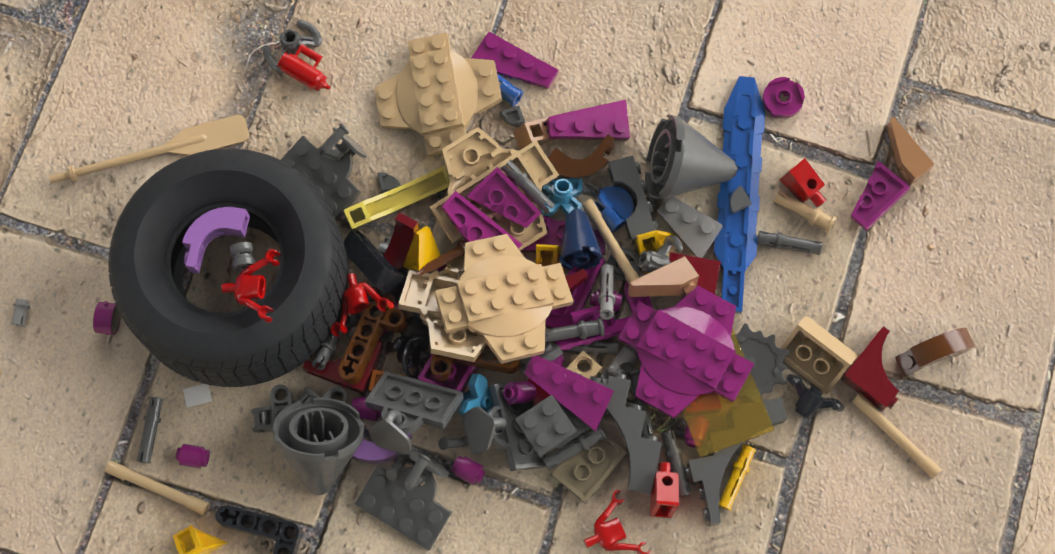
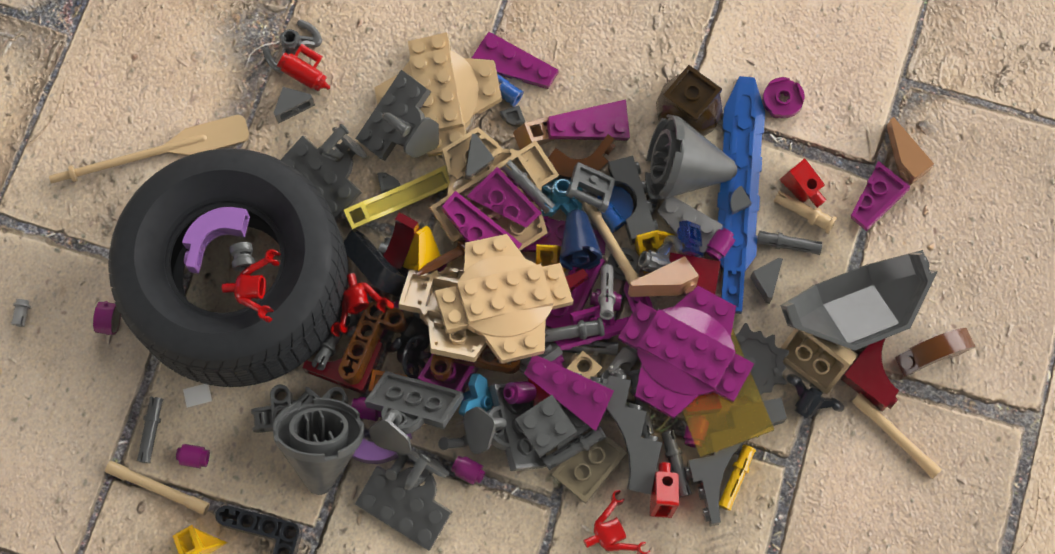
none -> dark grey slope [274,87,315,124]
none -> dark grey plate [355,70,439,161]
none -> dark grey slope [464,133,495,180]
none -> dark grey plate [566,162,615,213]
none -> dark brown plate [656,65,723,136]
none -> clear blue plate [677,220,703,257]
none -> magenta brick [705,228,735,261]
none -> dark grey slope [750,258,783,304]
none -> dark grey panel [780,250,938,350]

